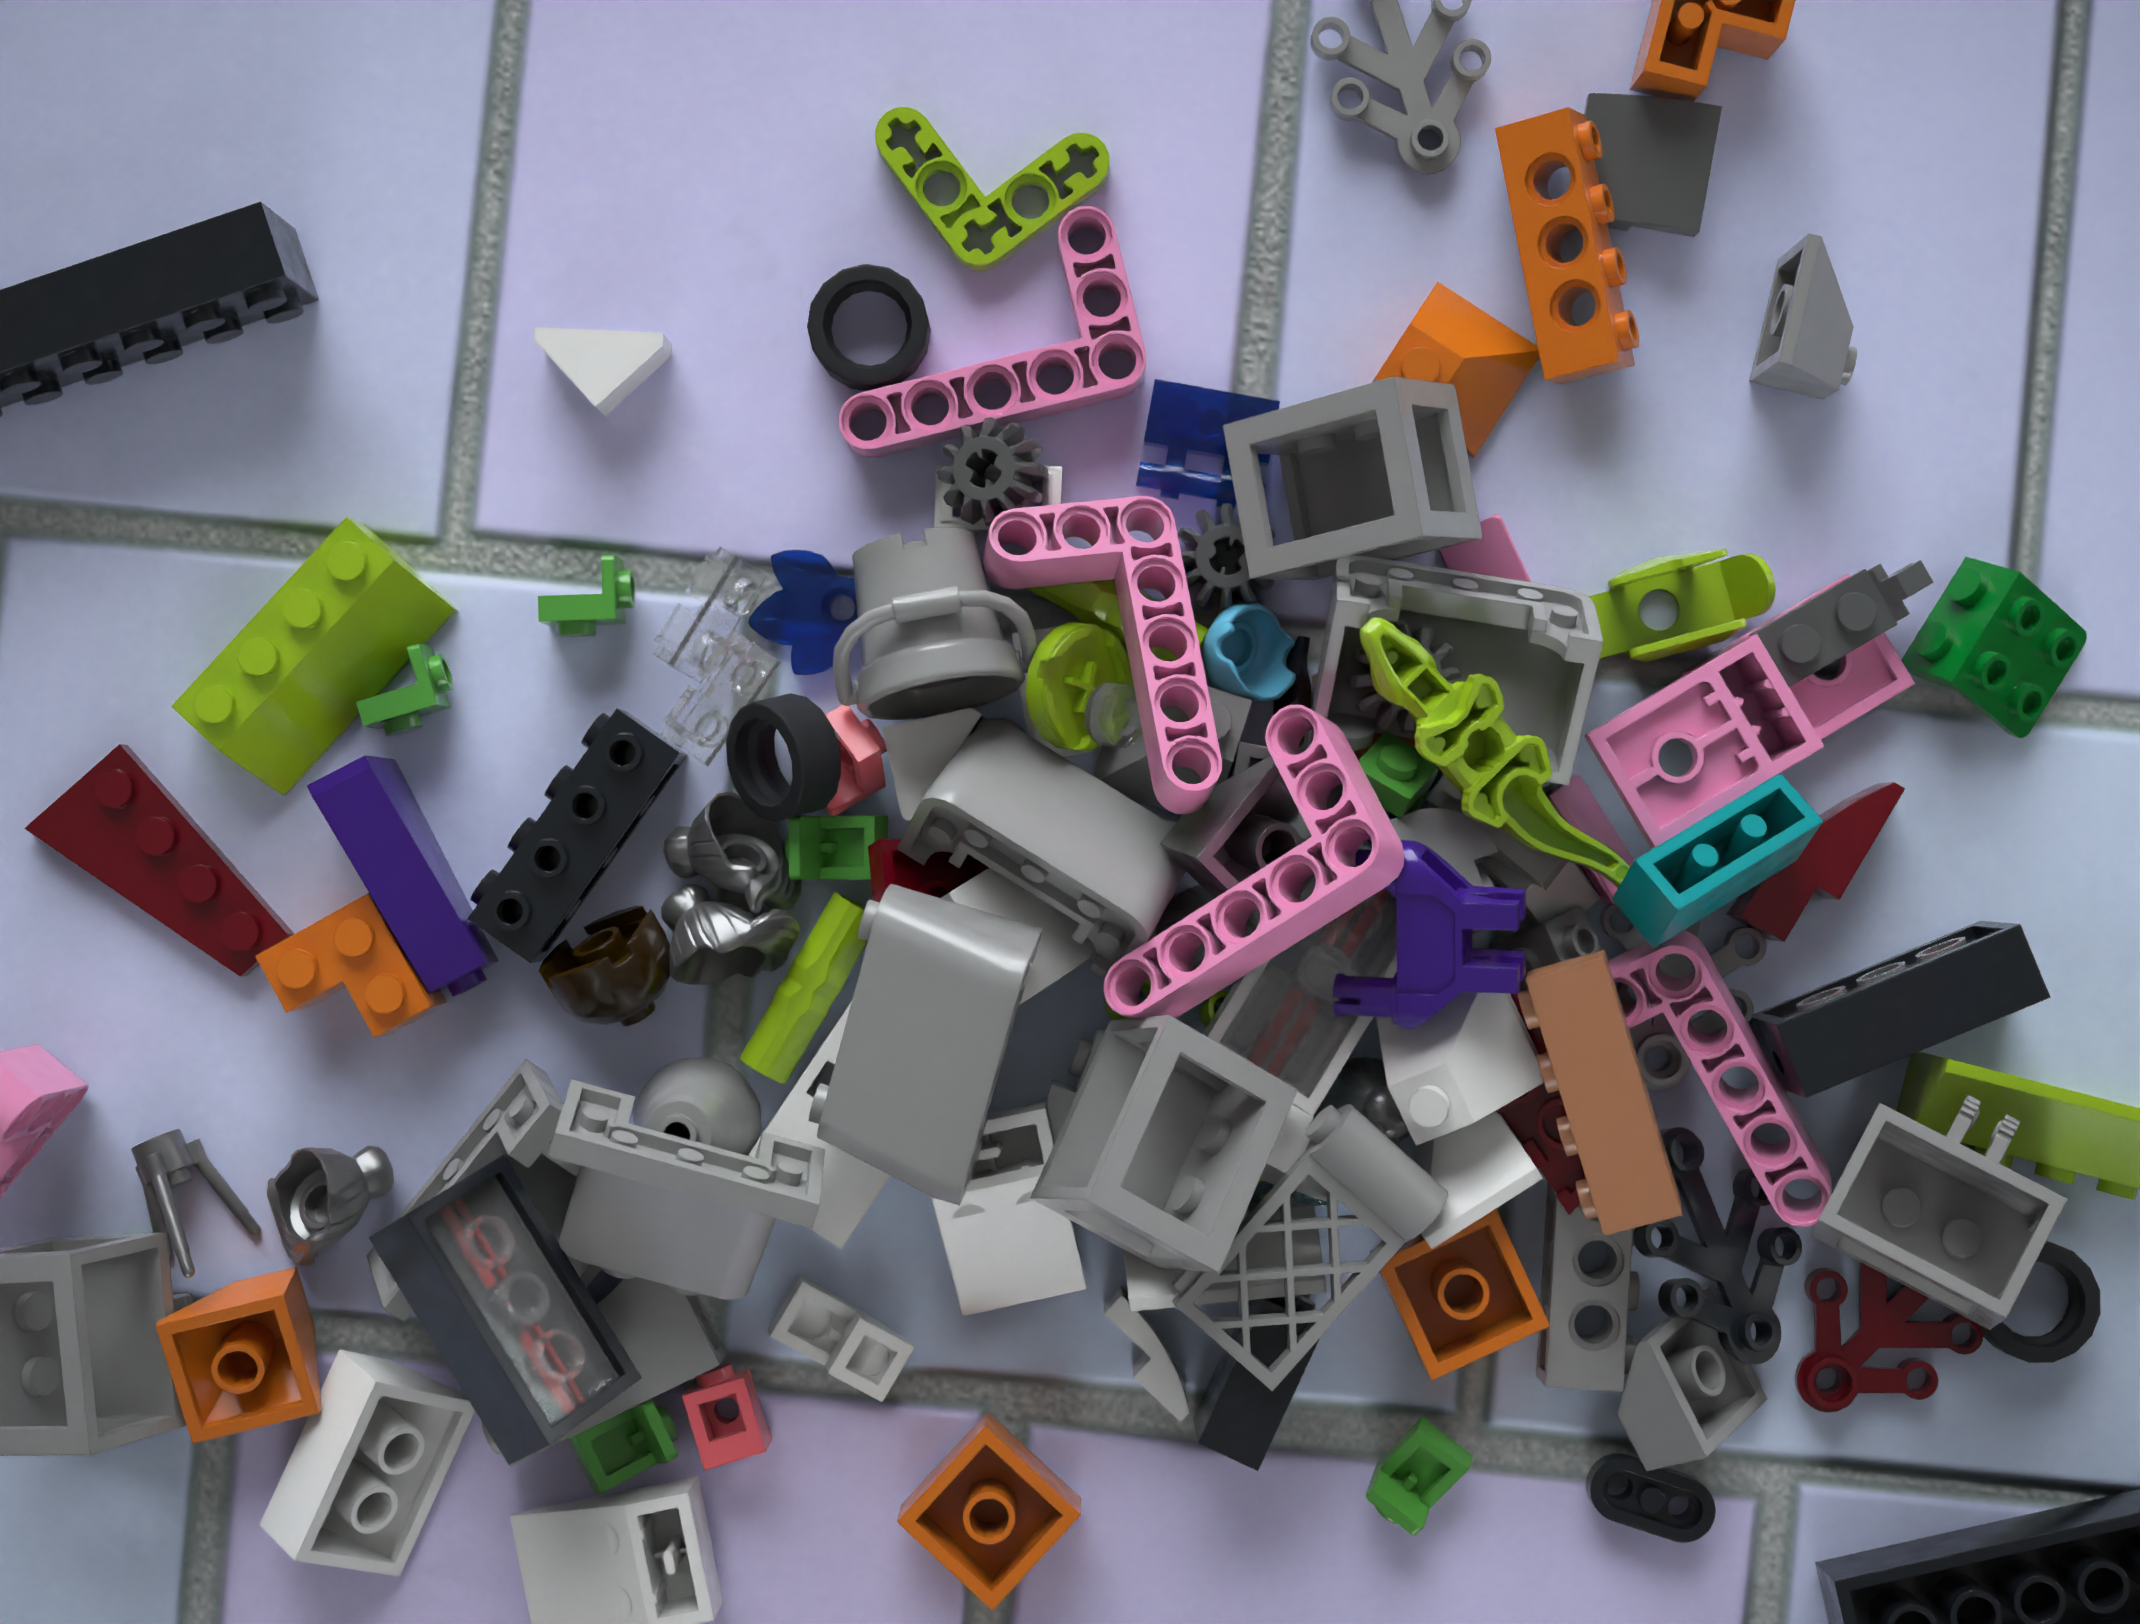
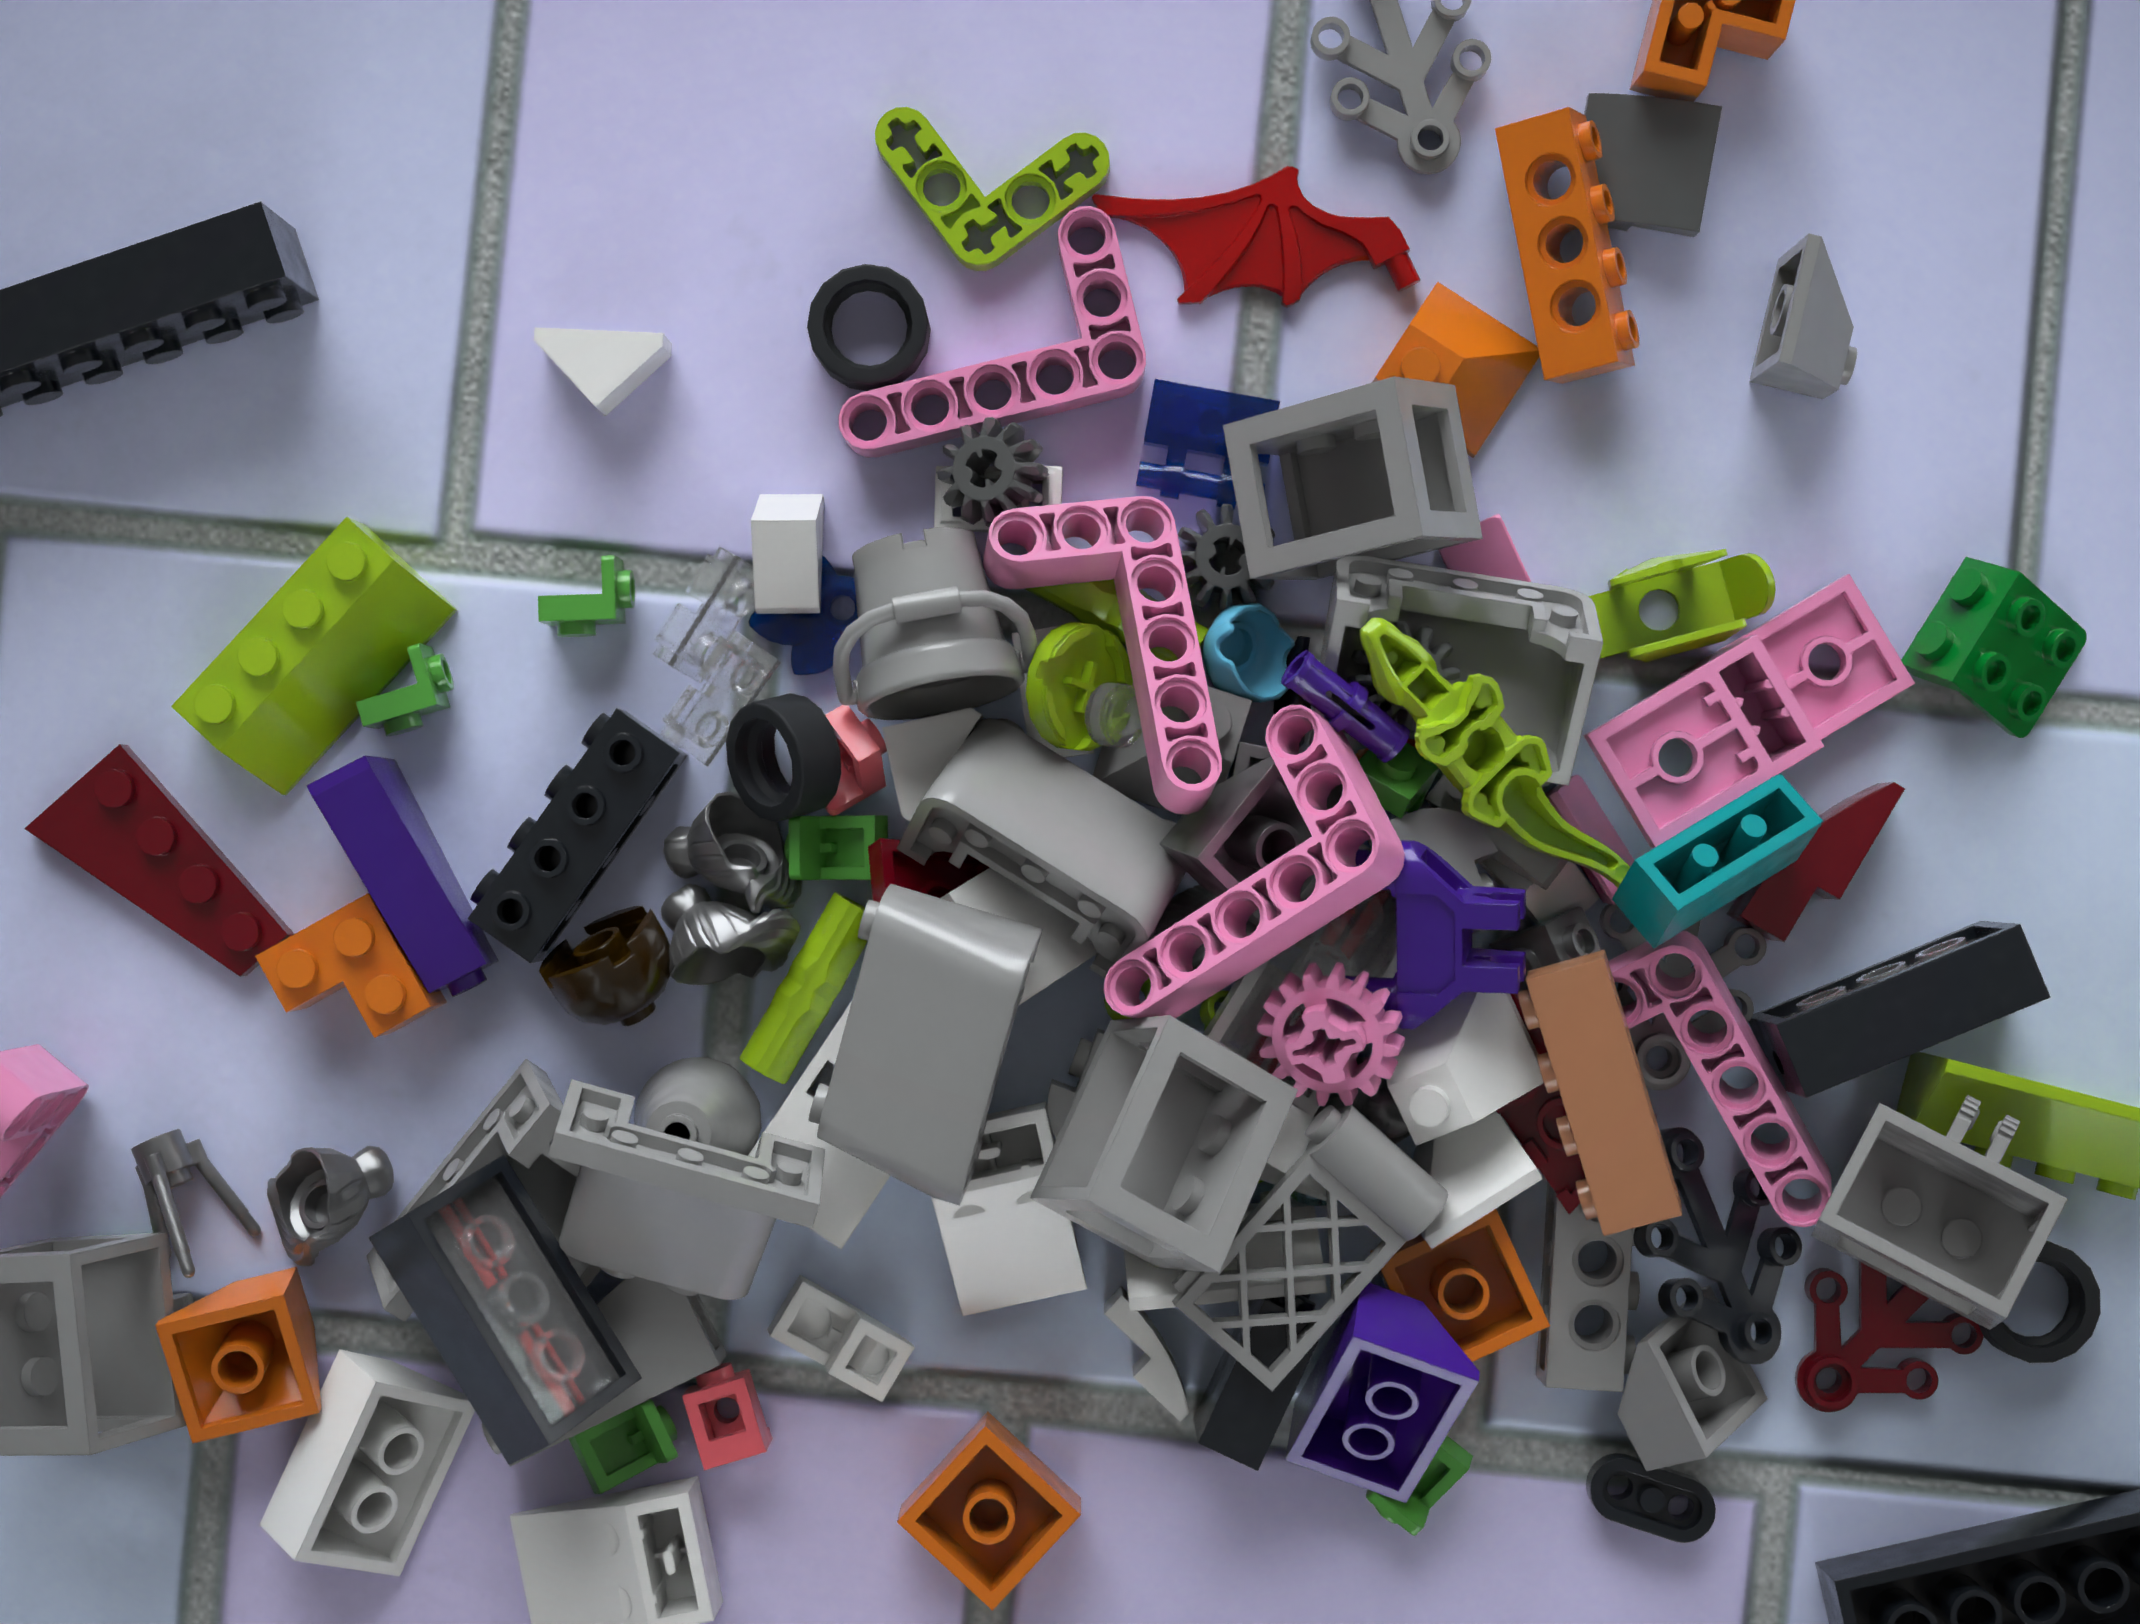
dark grey hinge [1749,560,1934,687] -> none
none -> white slope [751,494,824,614]
none -> red animal [1092,166,1421,308]
none -> bright pink gear [1257,962,1405,1106]
none -> dark purple pin [1281,650,1410,763]
none -> dark purple slope [1285,1283,1480,1503]

